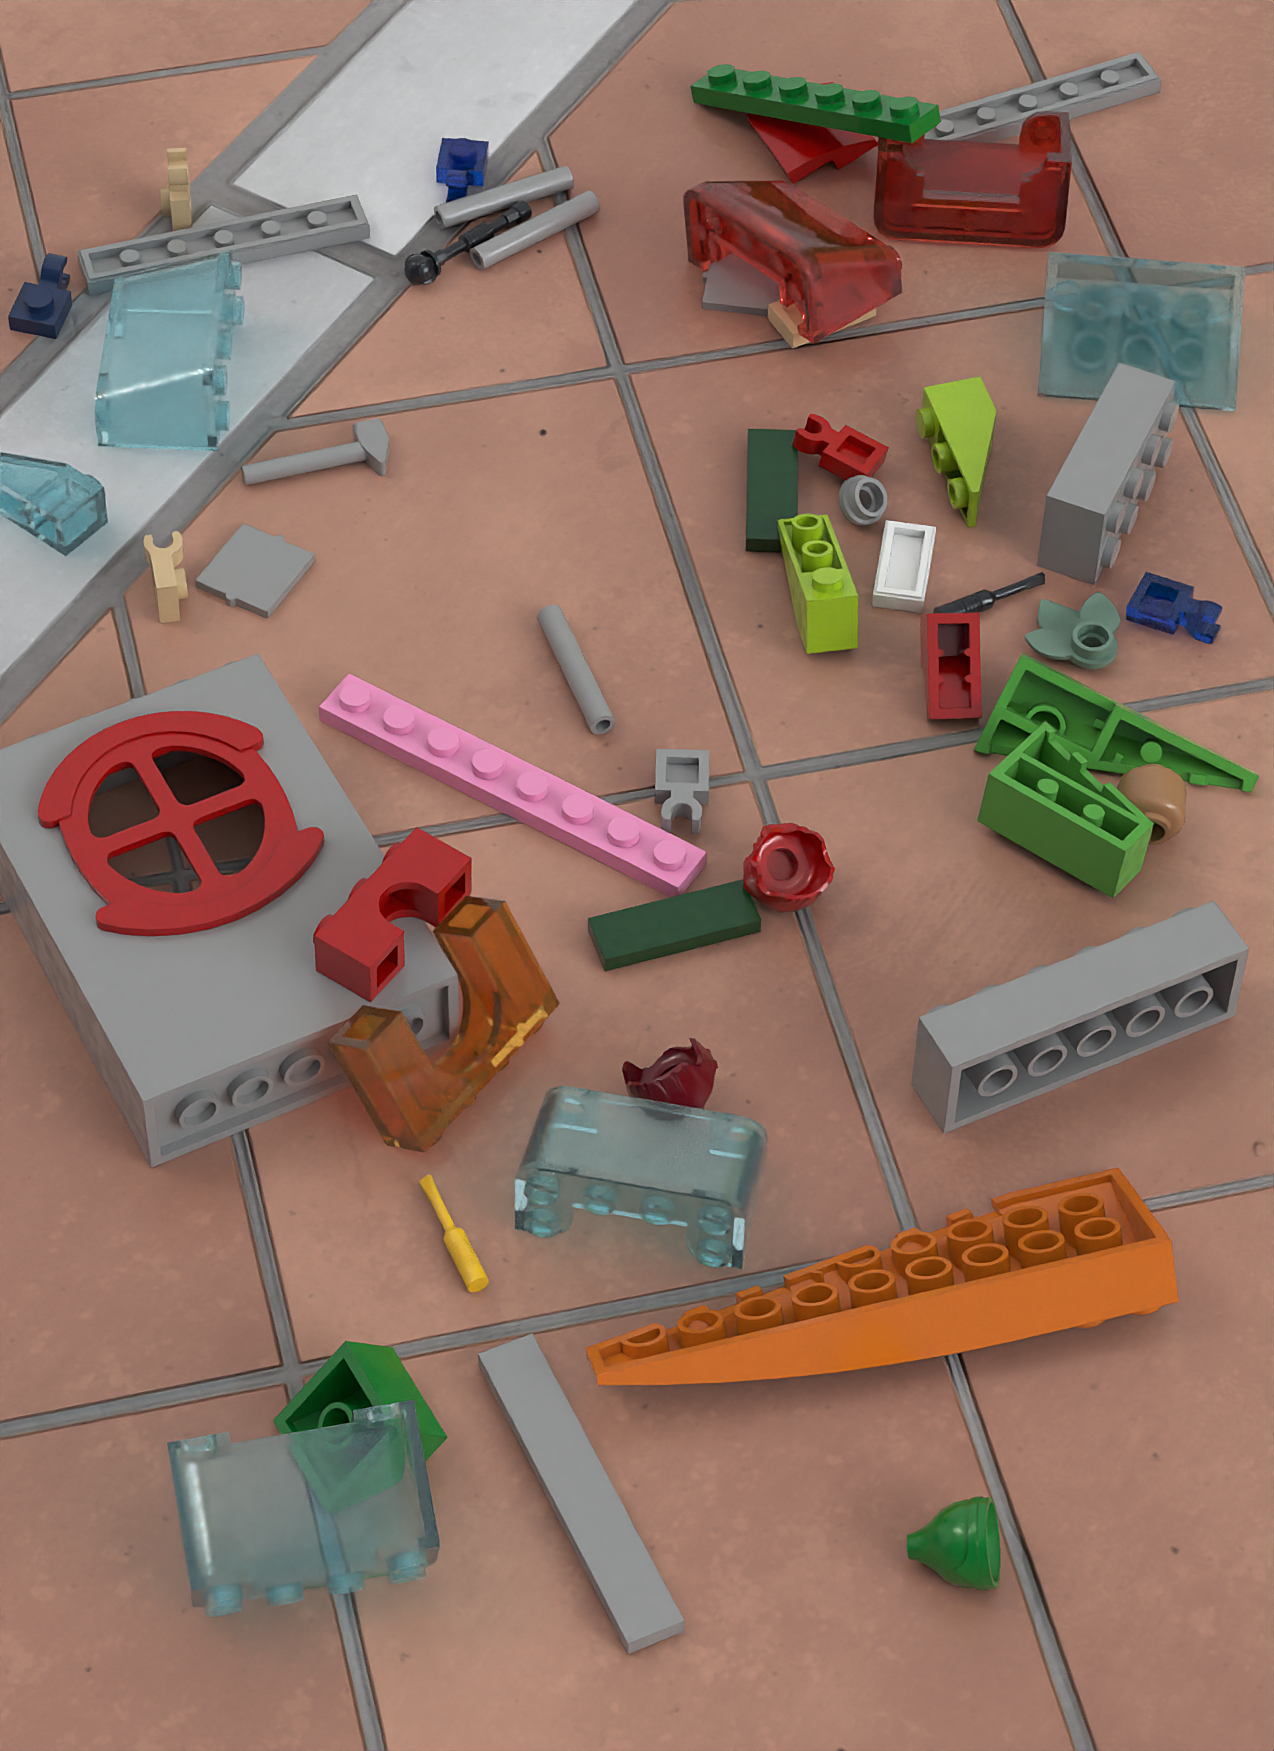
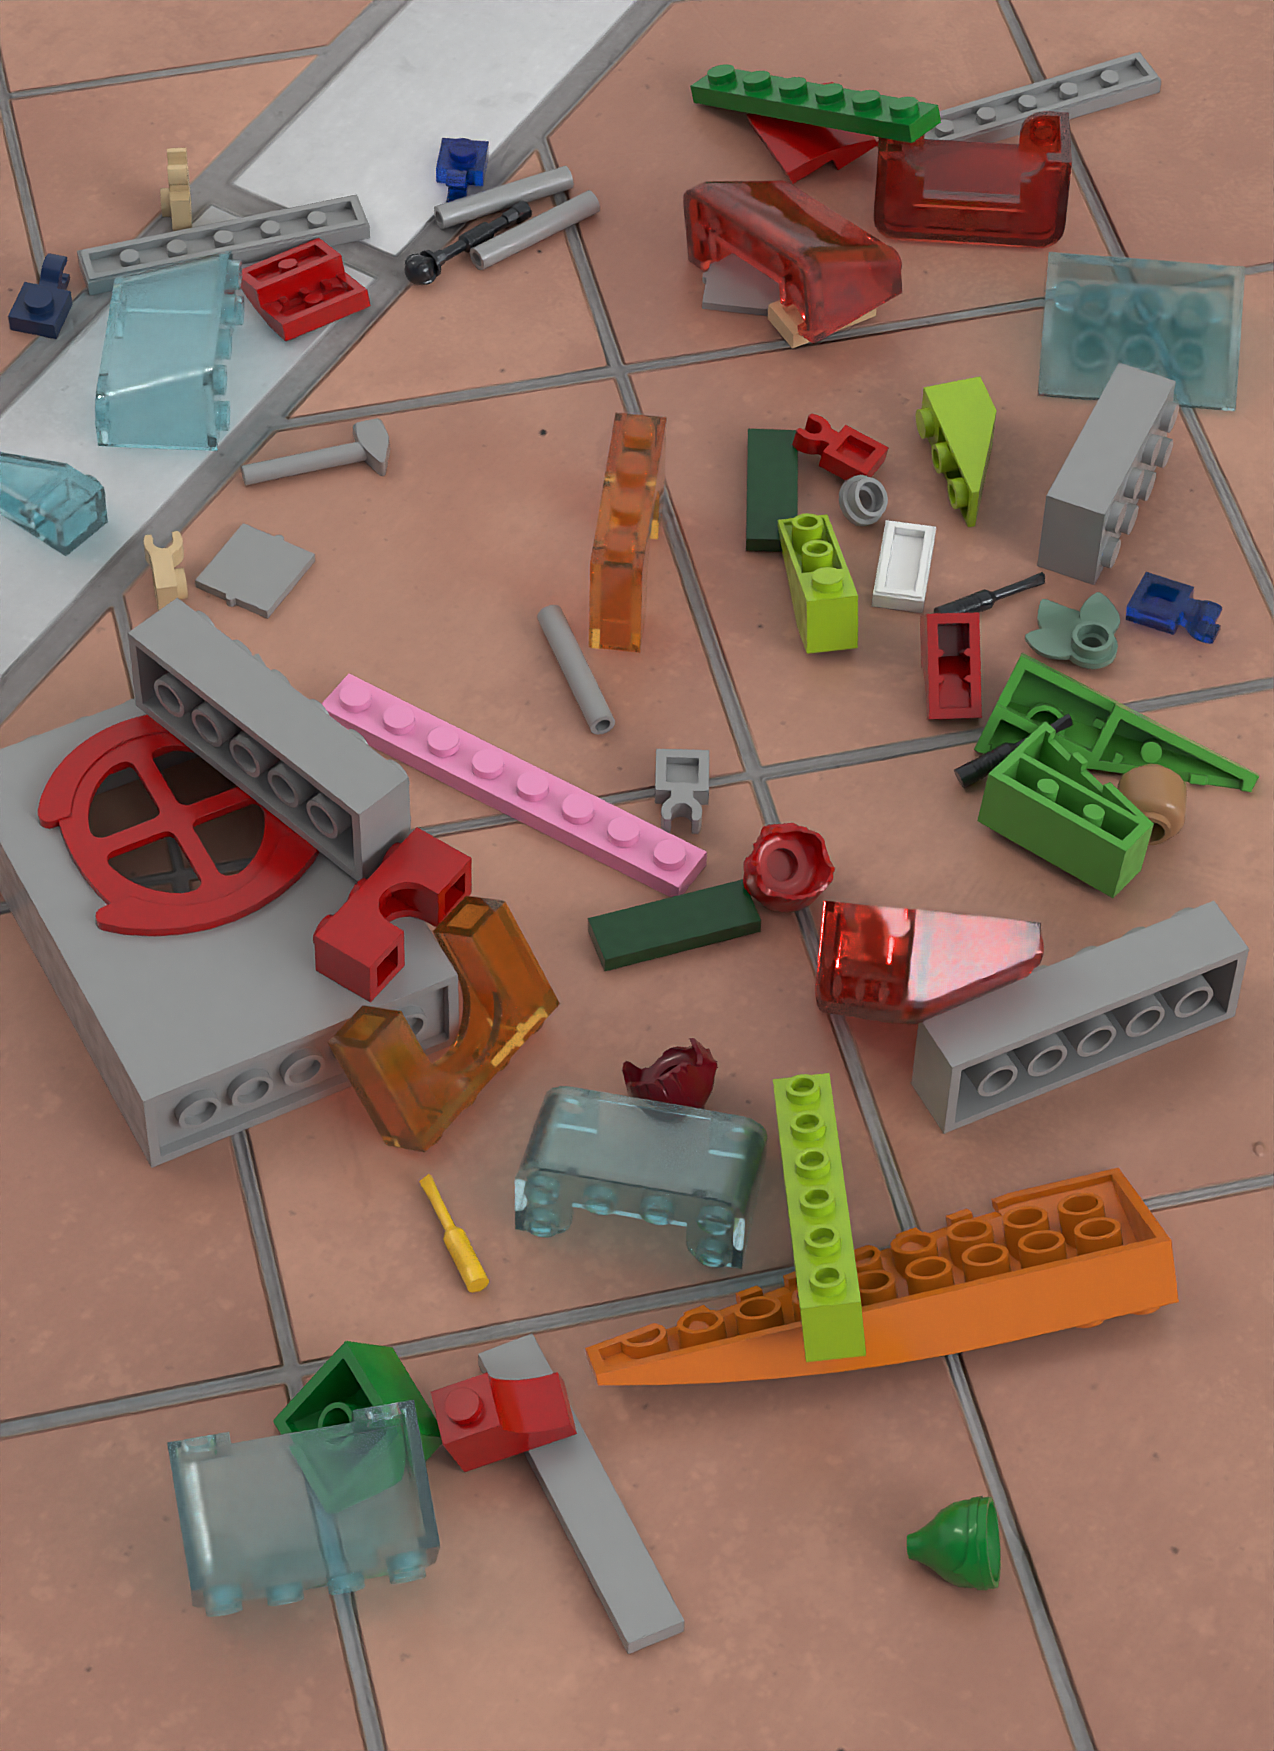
none -> light grey brick [128,598,411,882]
none -> red slope [234,238,371,342]
none -> red arch [431,1372,577,1472]
none -> clear orange arch [589,412,667,653]
none -> lime brick [773,1073,866,1362]
none -> clear red windscreen [815,901,1044,1025]
none -> black piece [954,714,1073,788]

